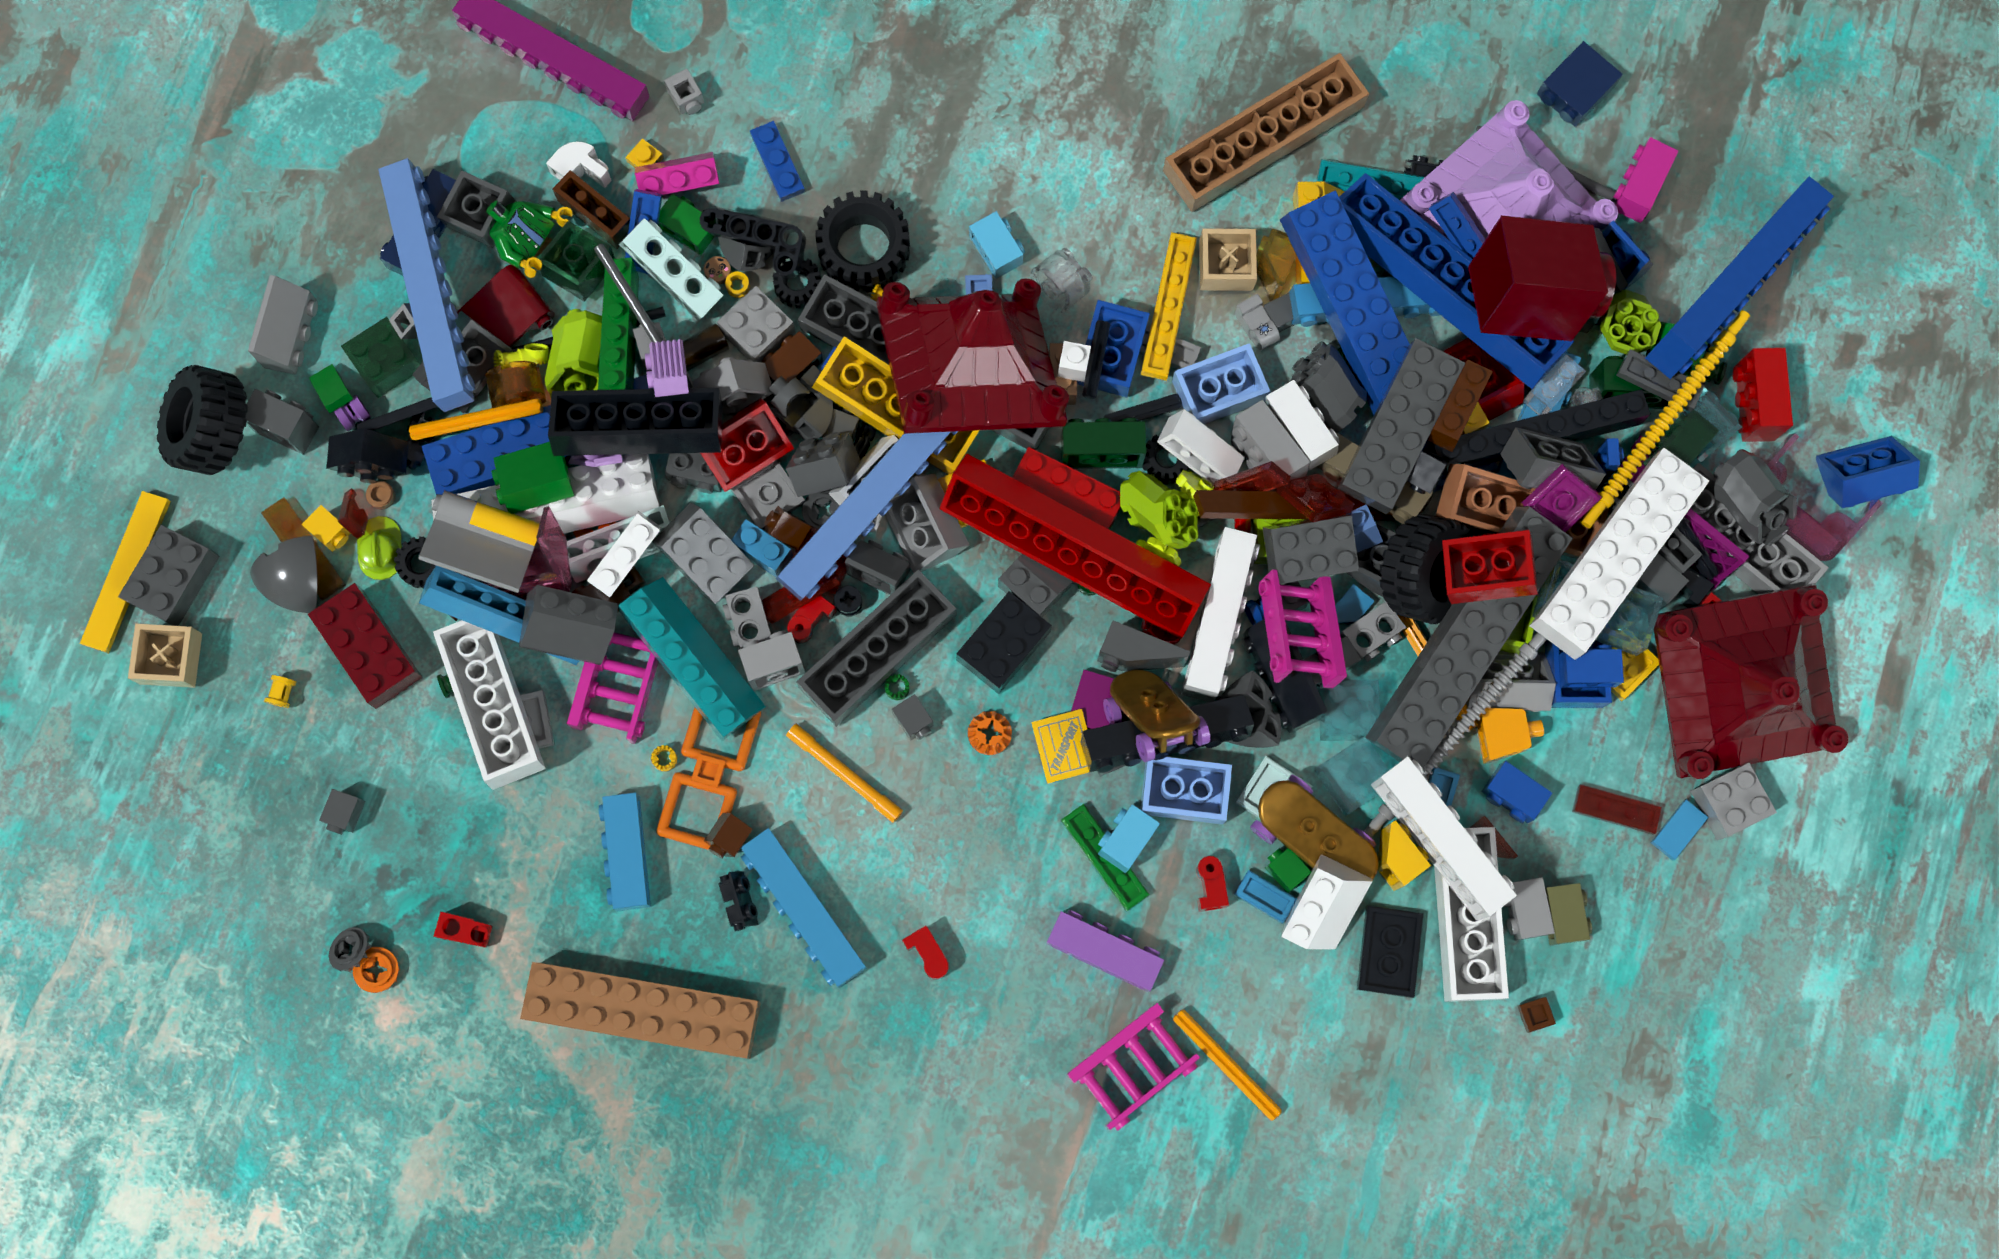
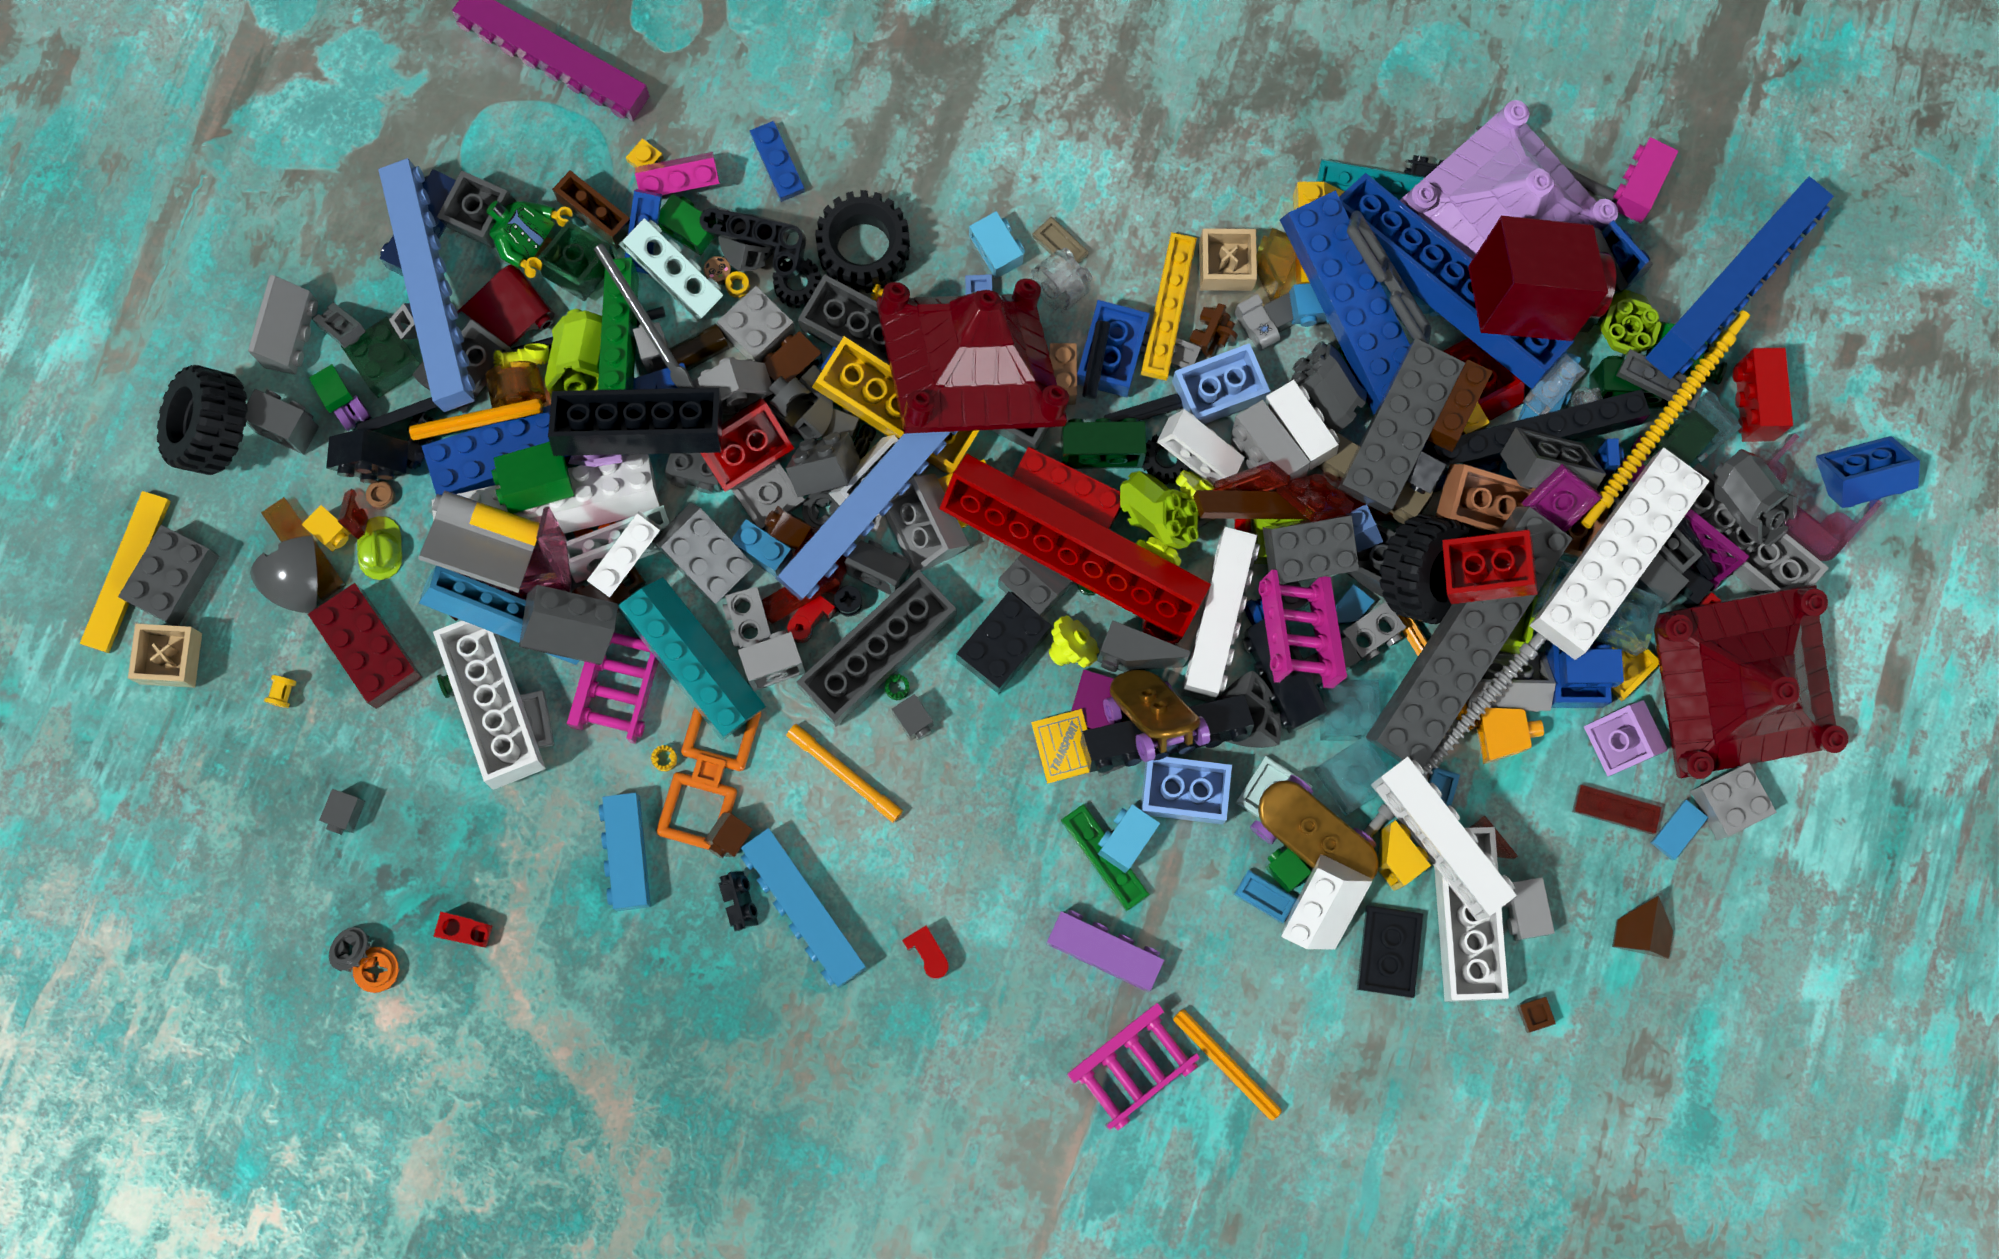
black tyre [394,536,436,588] -> none
medium nougat brick [520,962,761,1059] -> none
white brick [546,142,612,188] -> none
lavender brick [645,339,689,397] -> none
light grey brick [664,68,704,115] -> none
orange gear [968,711,1012,755] -> none
white brick [1058,341,1091,382] -> none
medium nougat brick [1163,53,1370,212] -> none
red leg [1196,856,1229,912] -> none
blue plate [1428,192,1485,259] -> none
blue brick [1481,761,1552,823] -> none
dark blue brick [1537,41,1623,127] -> none
olive brick [1545,883,1592,946] -> none
none -> dark grey plate [312,302,366,348]
none -> dark tan tile [1032,216,1089,273]
none -> neon yellow plant [1049,615,1100,668]
none -> reddish brown hips [1190,303,1238,358]
none -> dark grey bar [1347,211,1432,344]
none -> lavender slope [1584,700,1668,777]
none -> reddish brown slope [1612,895,1673,959]

